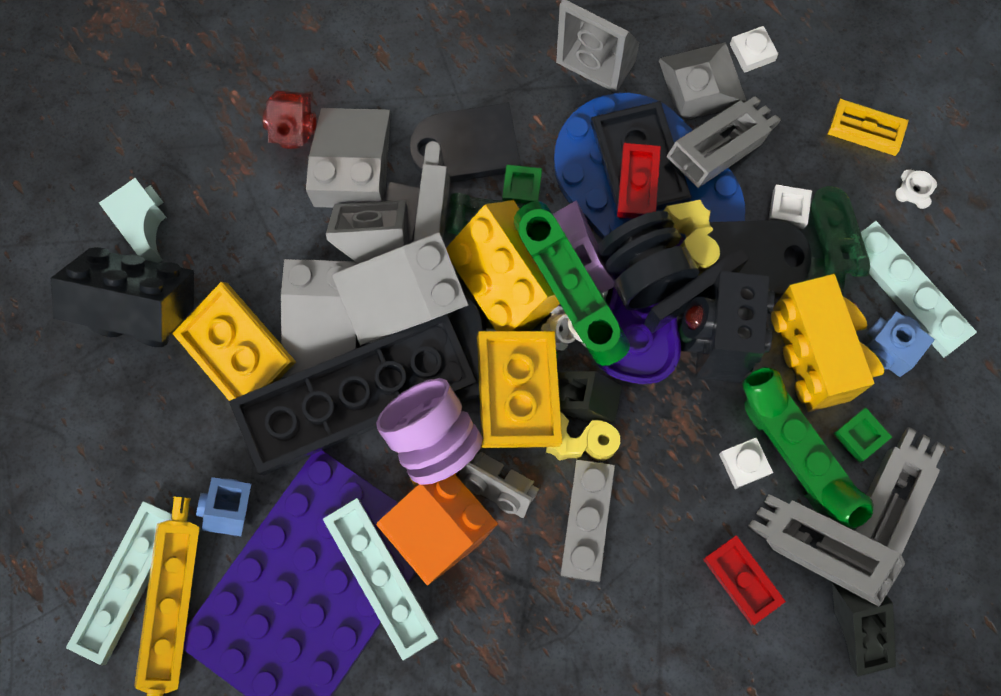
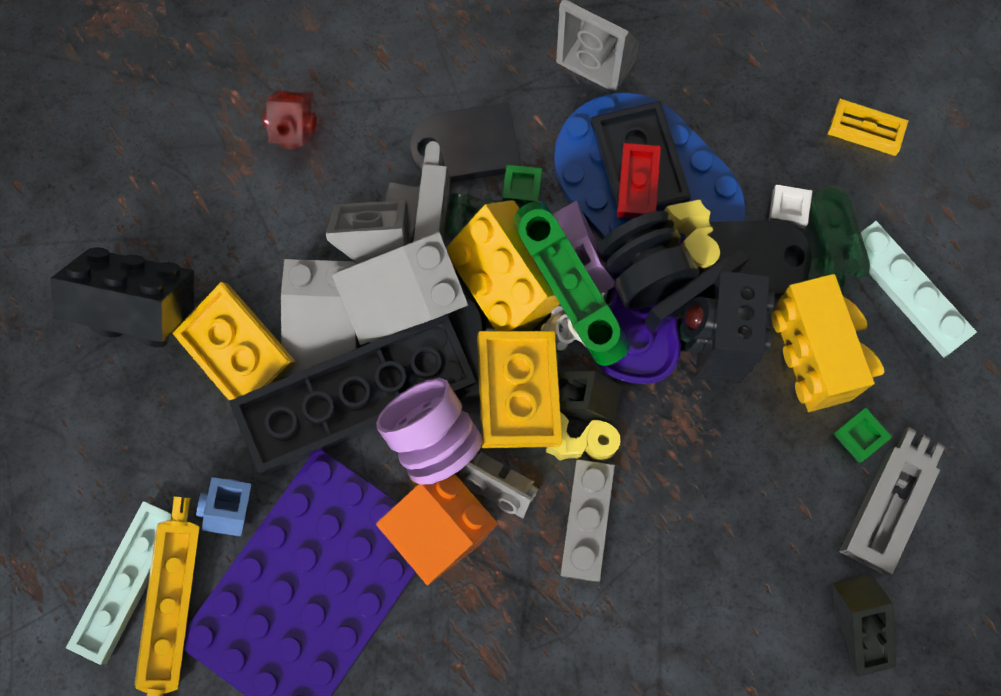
light aqua arch [99,178,167,263] -> none
light grey slope [306,108,391,208] -> none
light aqua plate [323,498,439,661] -> none
light grey slope [659,42,747,121] -> none
light grey hinge [666,96,781,188] -> none
red plate [703,535,786,625] -> none
white plate [719,437,773,489] -> none
white plate [730,26,778,73] -> none
green plate [742,367,874,530] -> none
light grey hinge [748,495,905,607] -> none
medium blue brick [866,311,935,377] -> none
white plate [895,169,937,209] -> none

